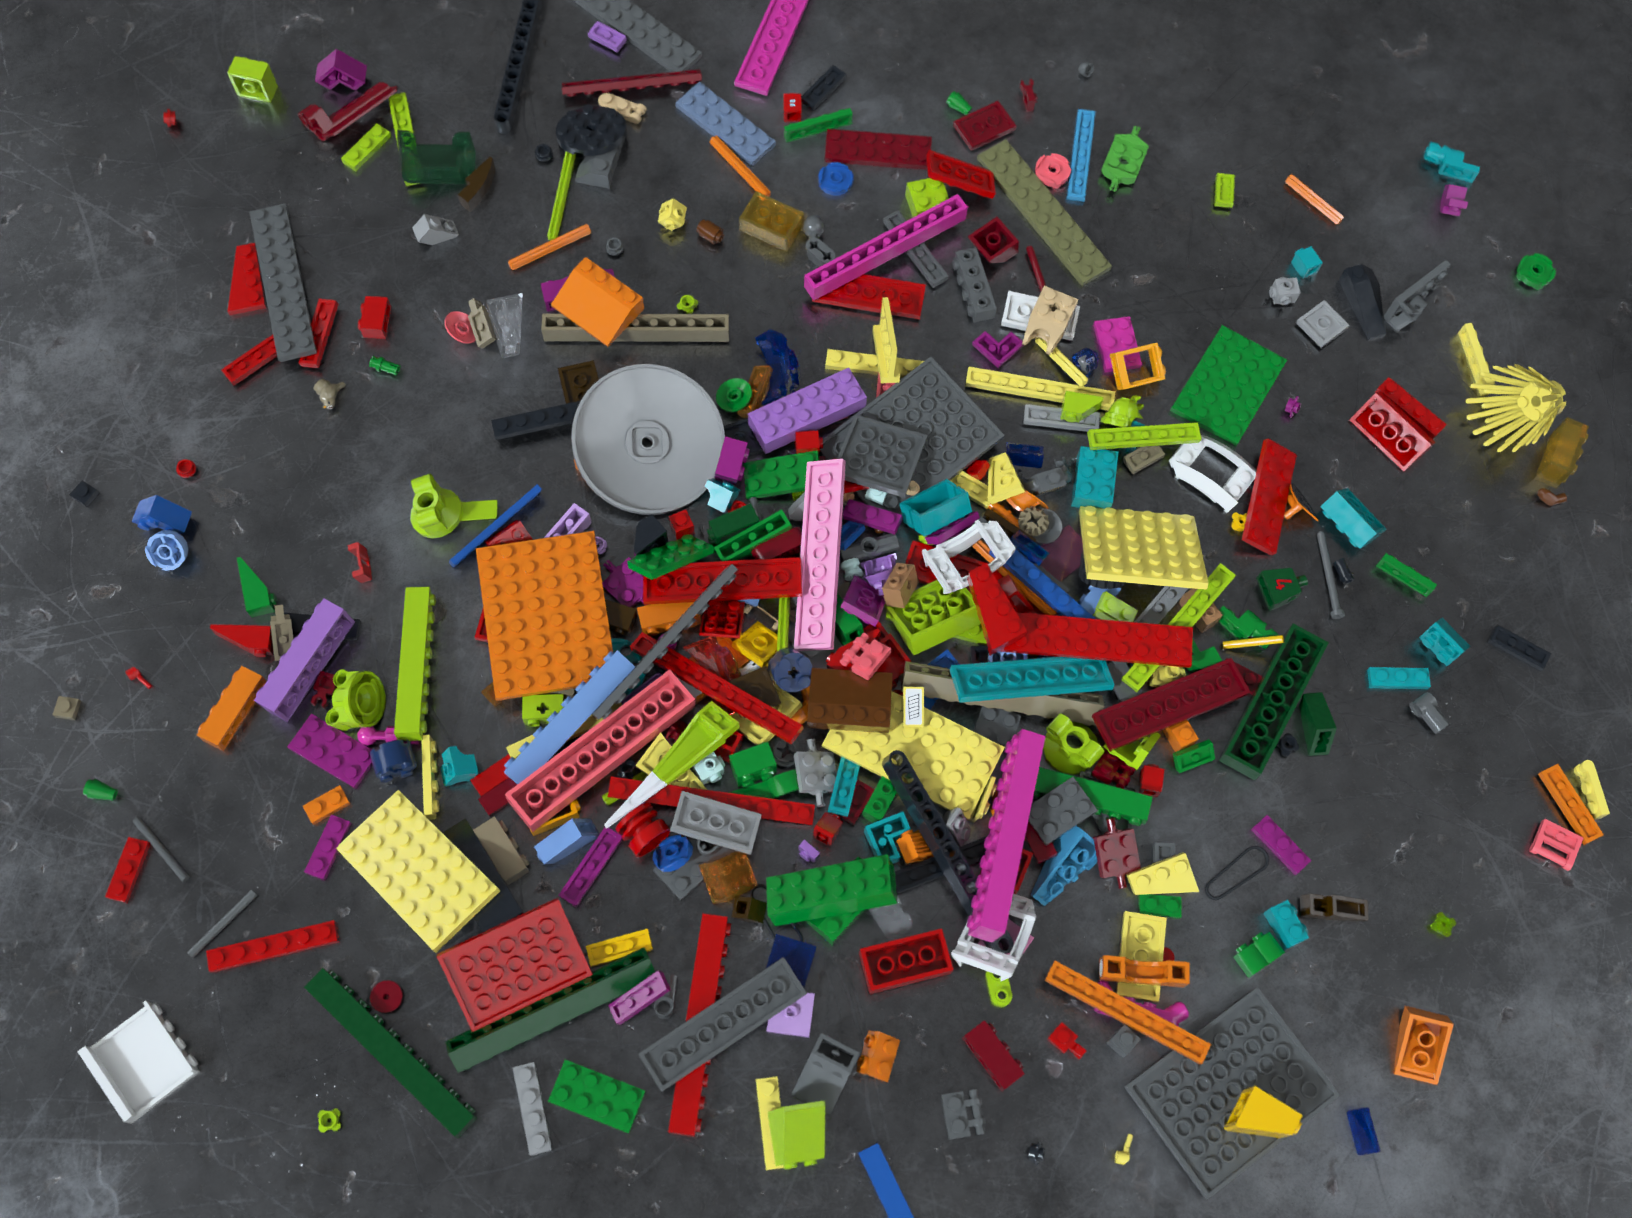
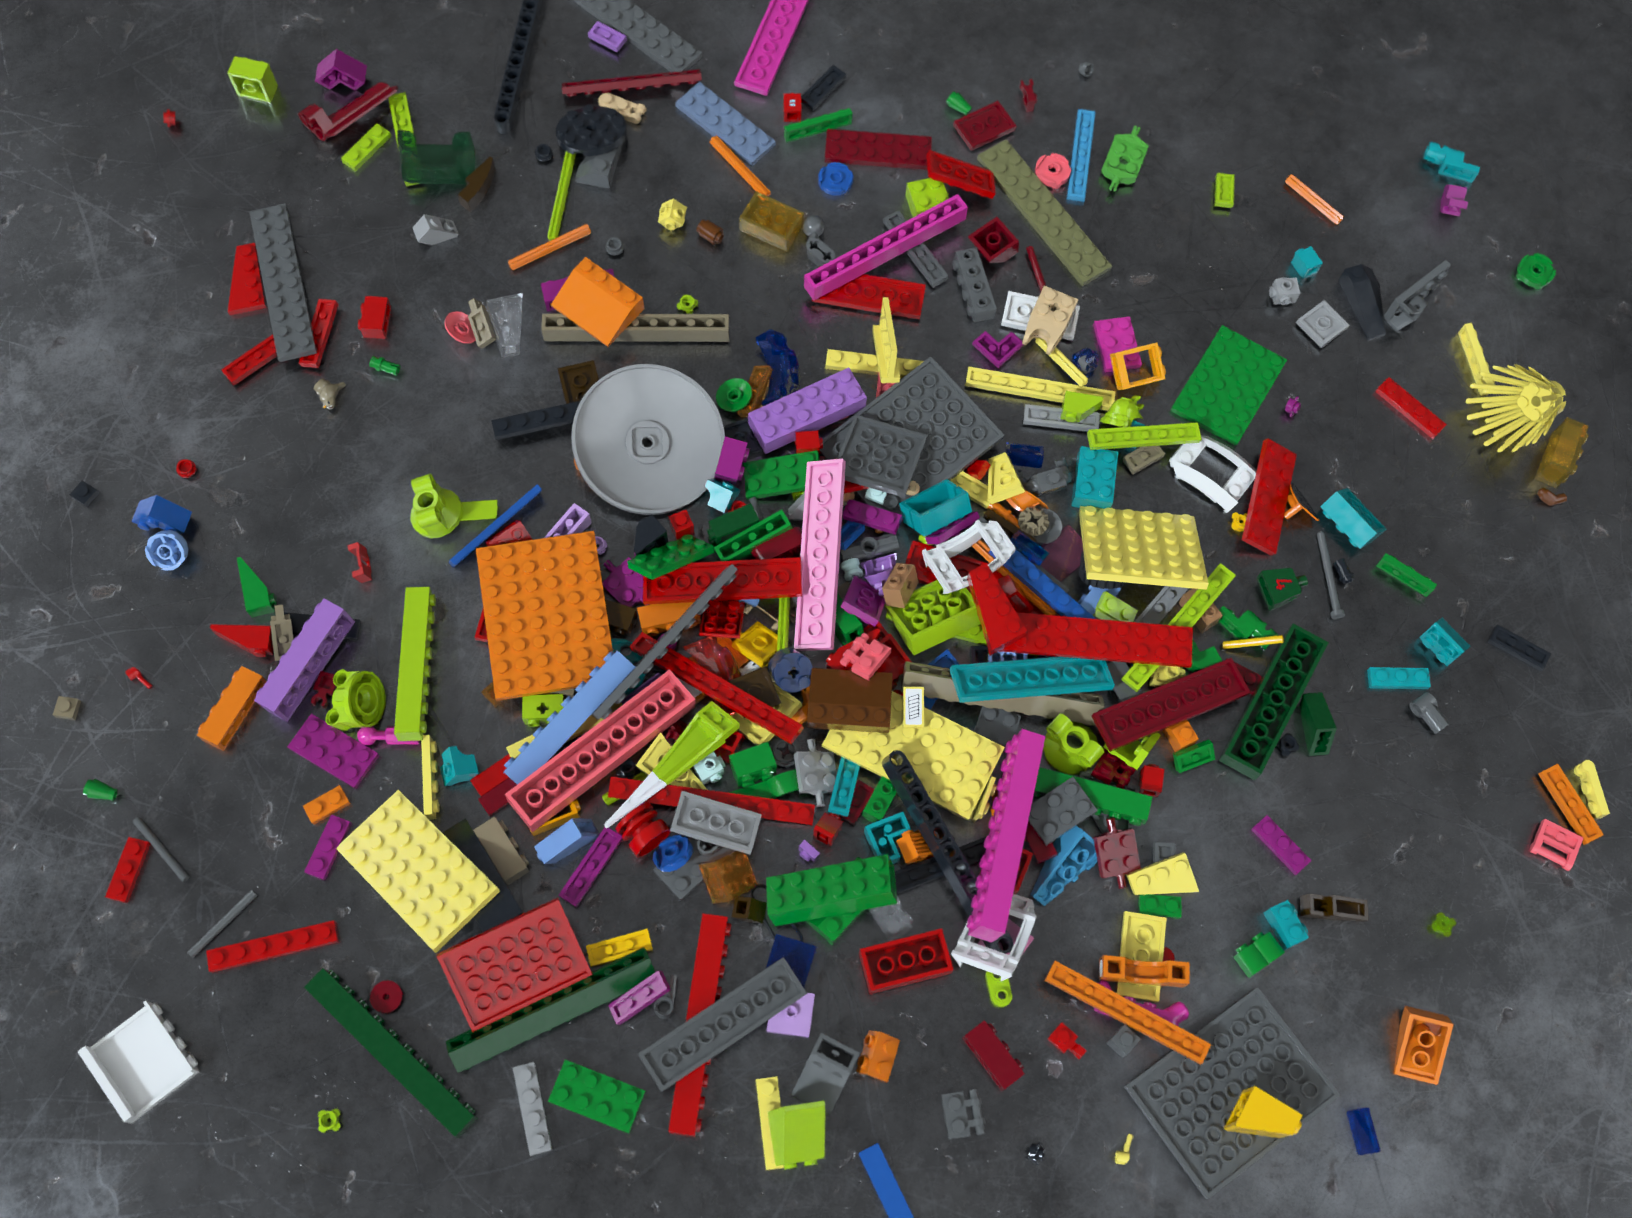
dark blue brick [370,740,417,783] -> none
light grey slope [942,807,972,847] -> none
black piece [1205,846,1270,900] -> none
red slope [1350,391,1436,471] -> none

